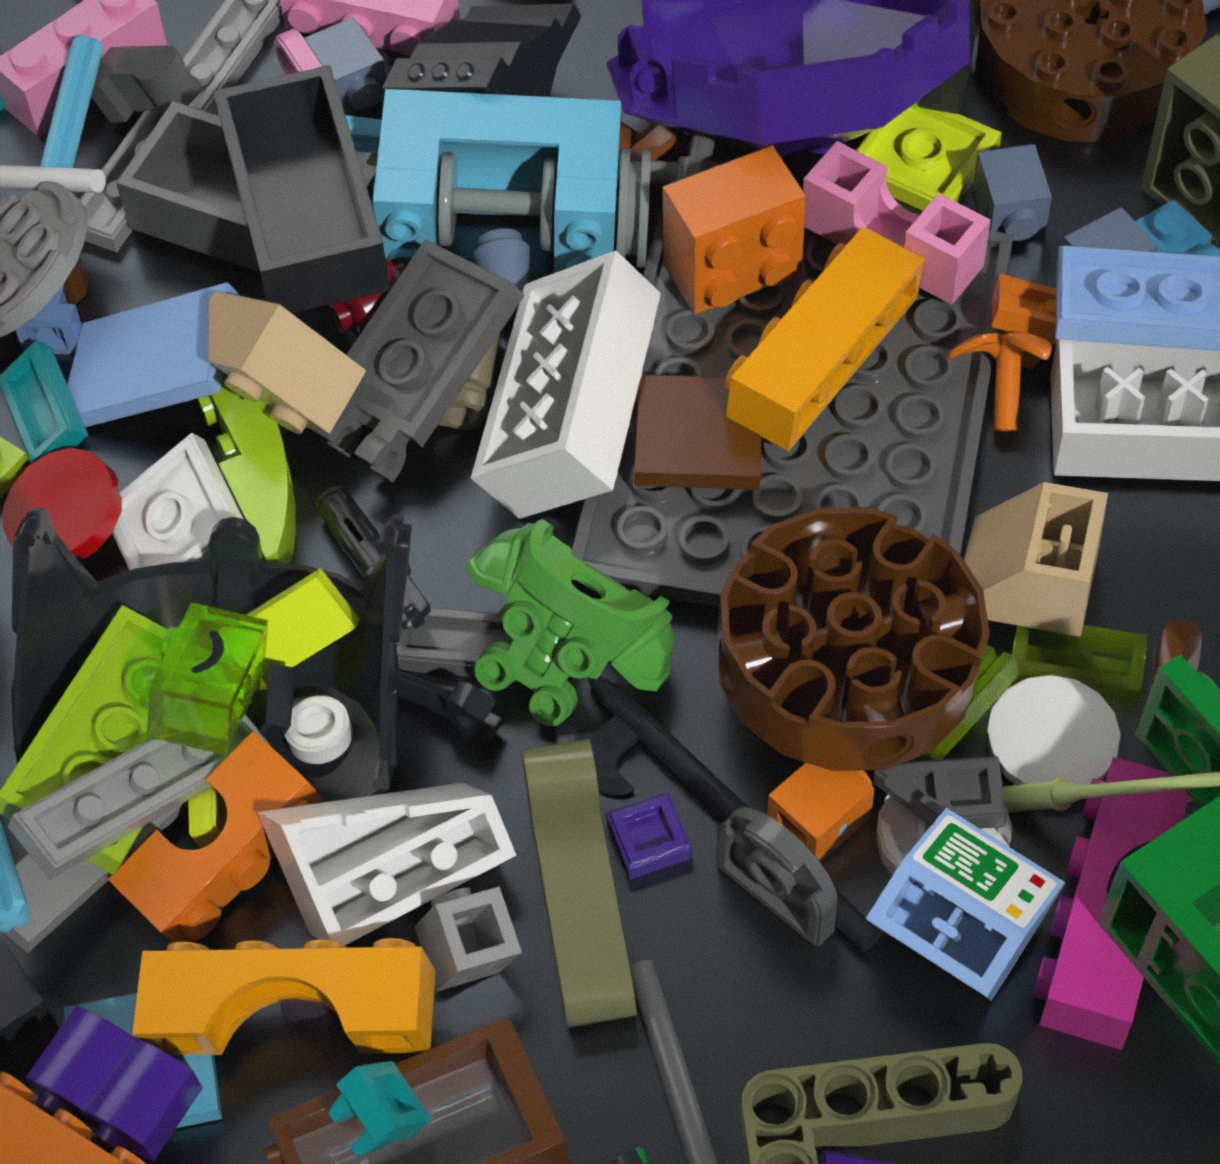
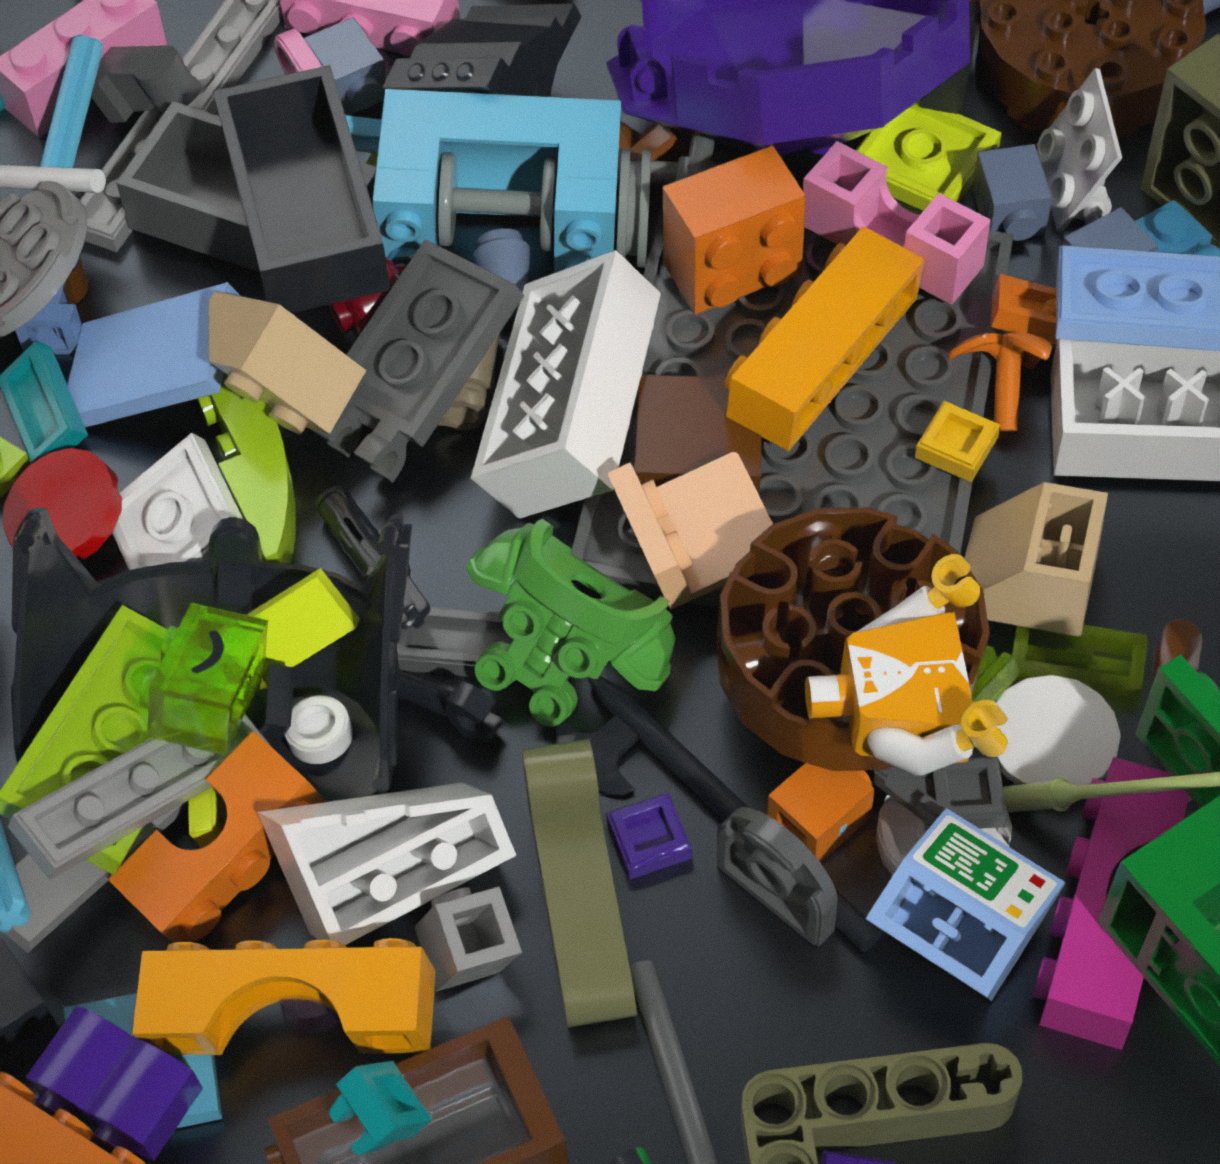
none -> light nougat bracket [607,452,773,610]
none -> torso [805,554,1008,776]
none -> yellow tile [915,401,1000,482]
none -> white hinge [1037,68,1122,233]

